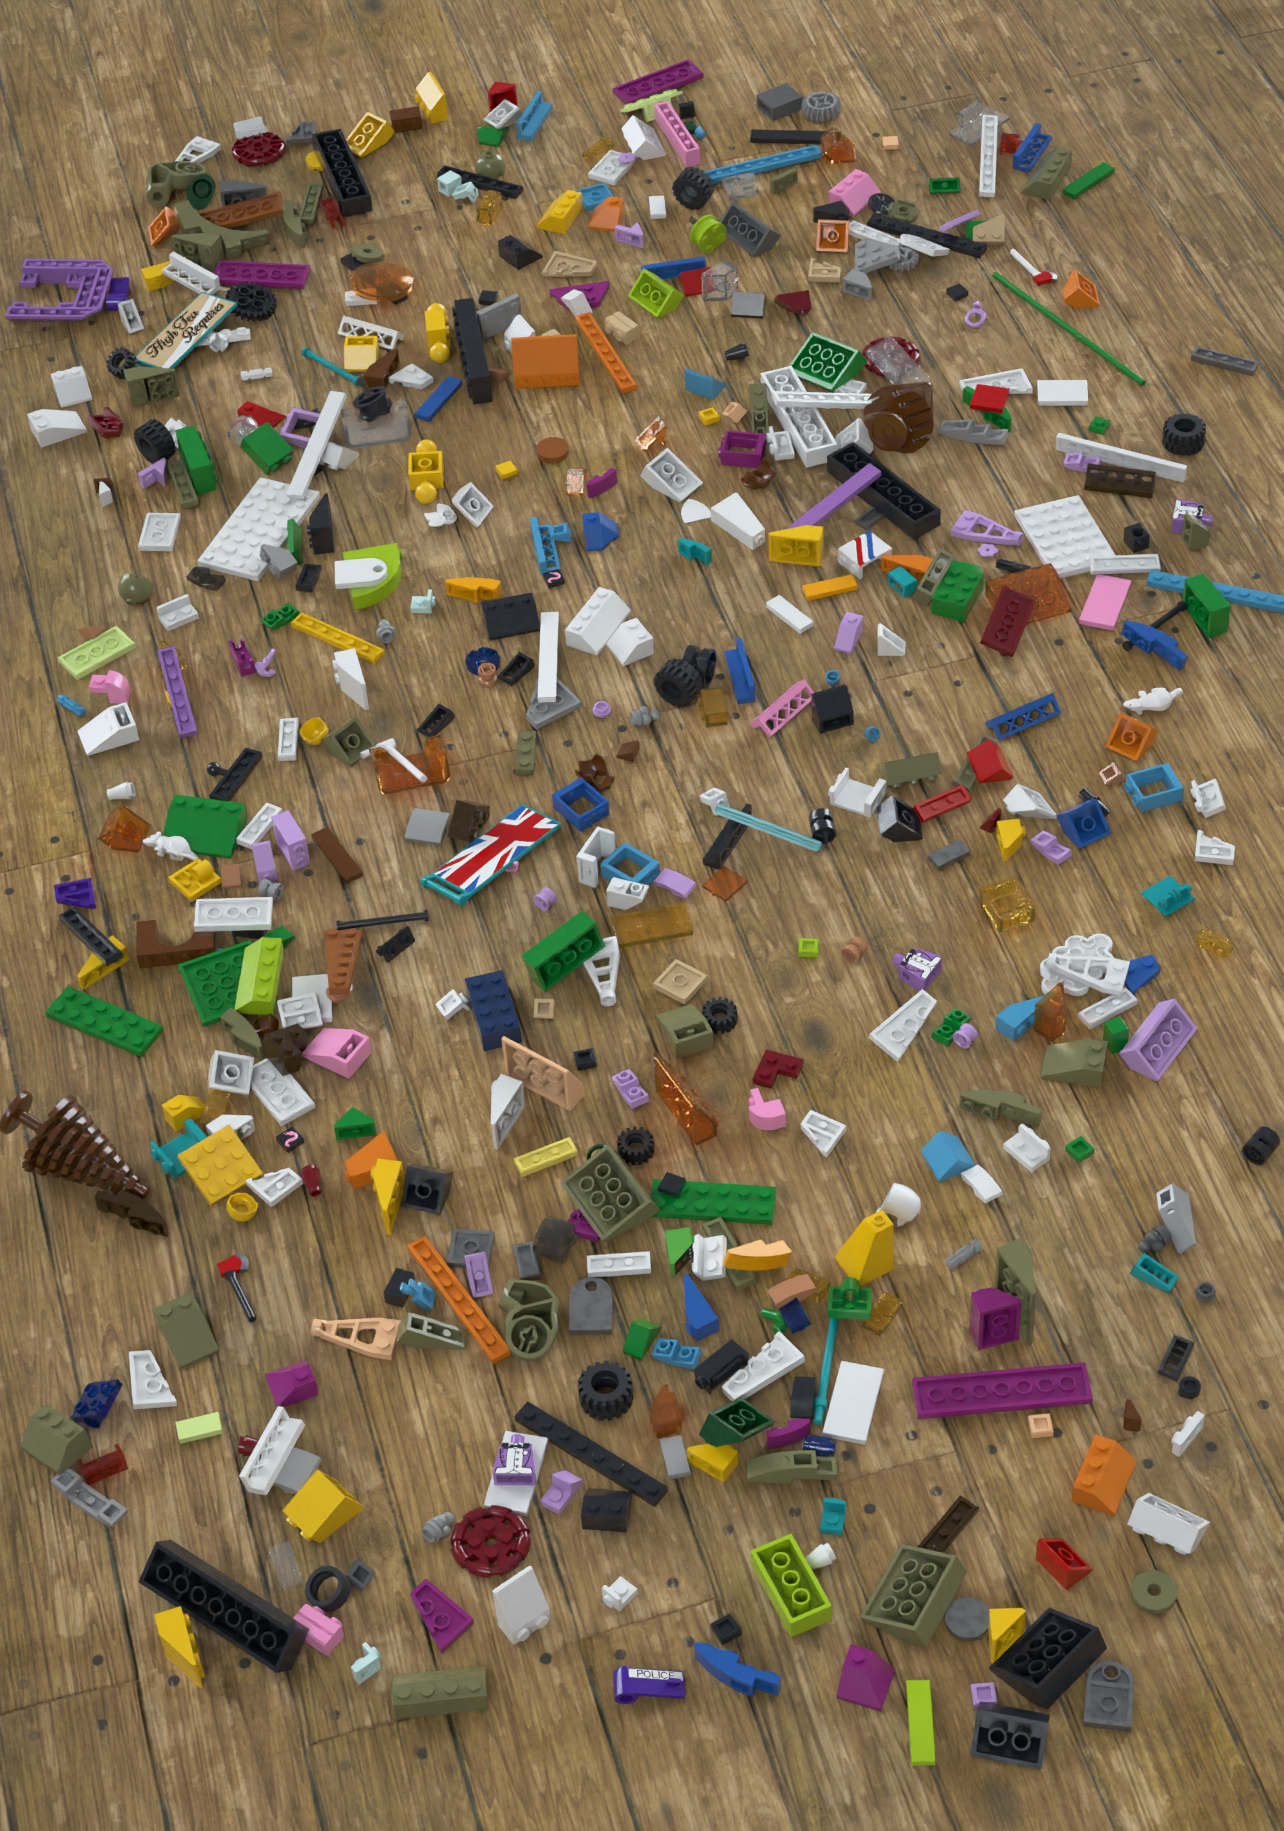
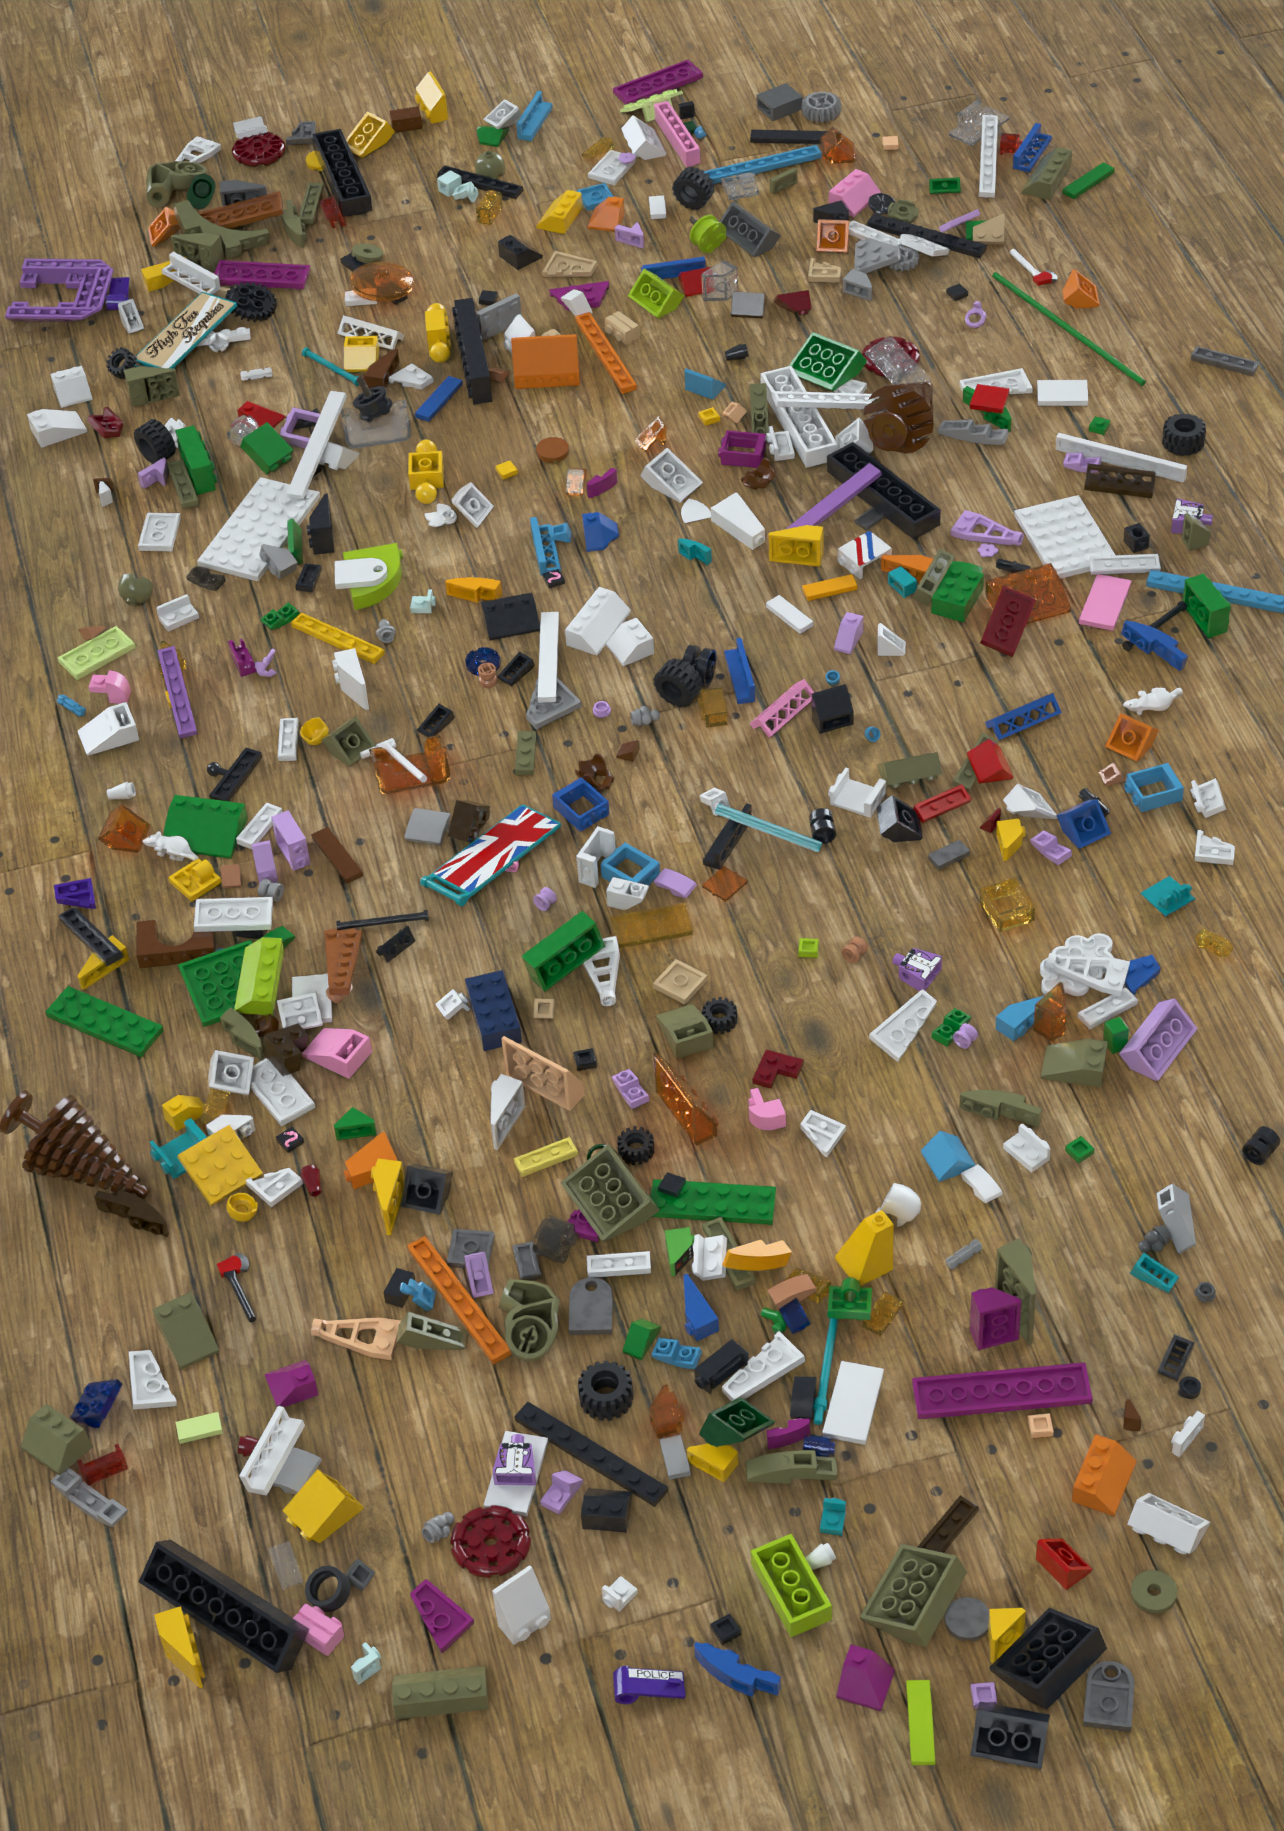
red slope [488,81,518,113] -> none

